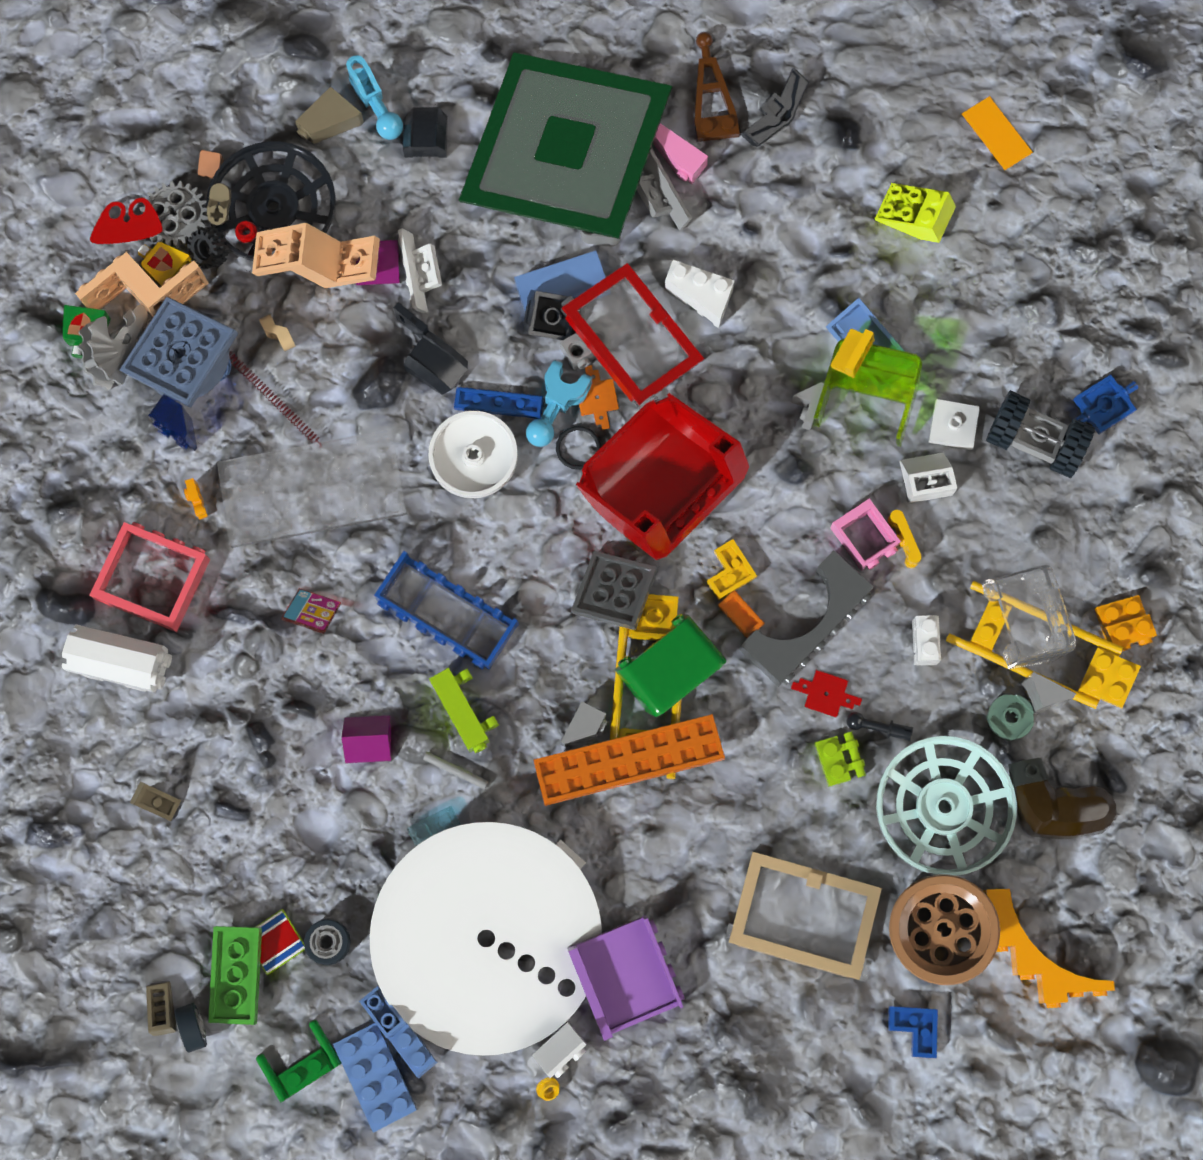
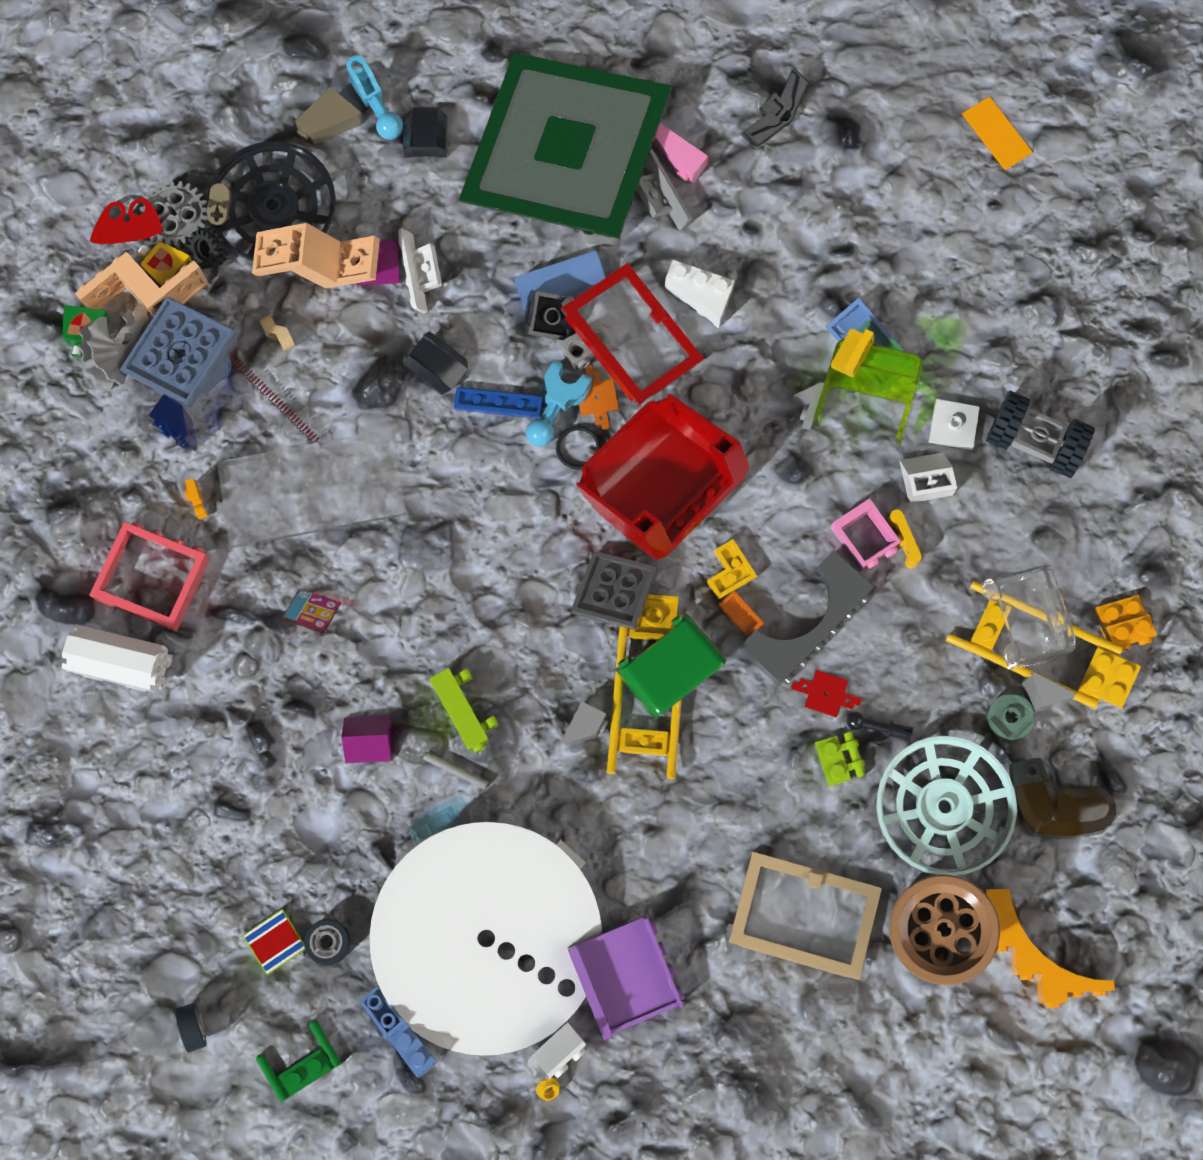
dark tan slope [130,782,181,821] -> none
dark tan slope [146,982,176,1036] -> none
nougat slope [198,150,224,178] -> none
bright green plate [208,926,262,1025] -> none
red plate [235,221,257,243] -> none
medium blue plate [333,1023,417,1133] -> none
clear window [374,551,519,670] -> none
black piece [393,302,429,338] -> none
white dish [428,411,518,498] -> none
orange plate [533,714,725,806] -> none
reddish brown plate [694,32,740,142] -> none
neon yellow slope [875,183,956,243] -> none
blue plate [888,1006,938,1058] -> none
white brick [912,615,941,665] -> none
blue plate [1072,375,1138,435] -> none

